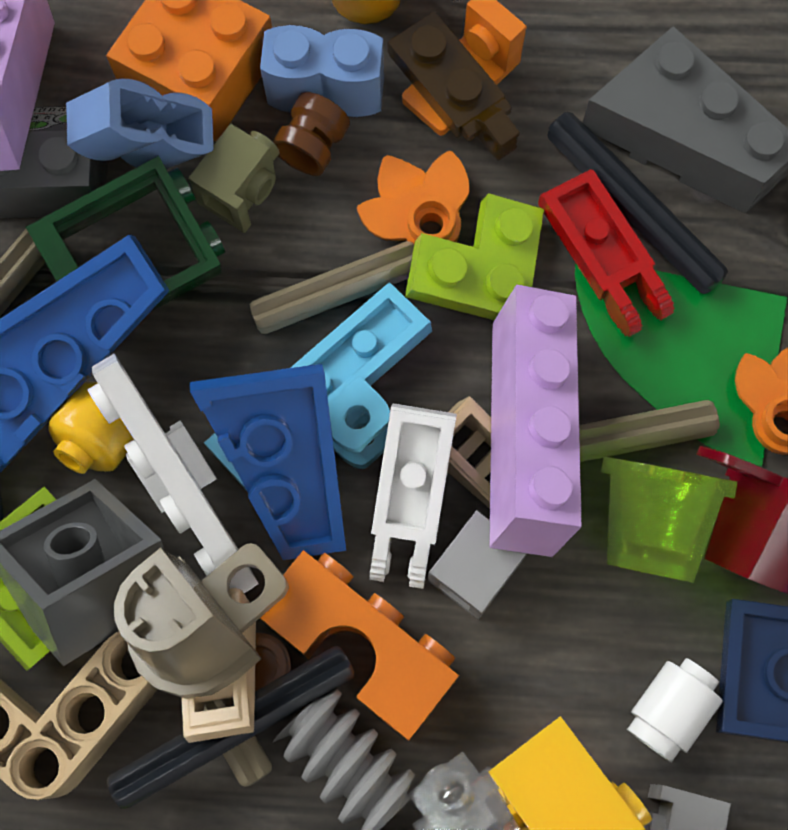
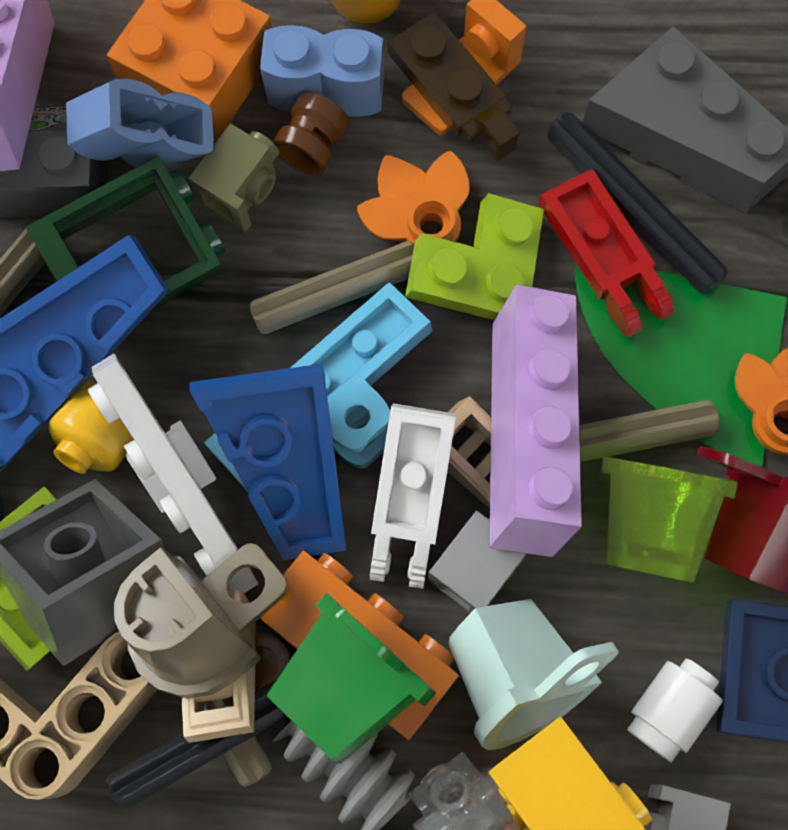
none -> green container [266,593,436,764]
none -> light aqua container [448,599,619,750]

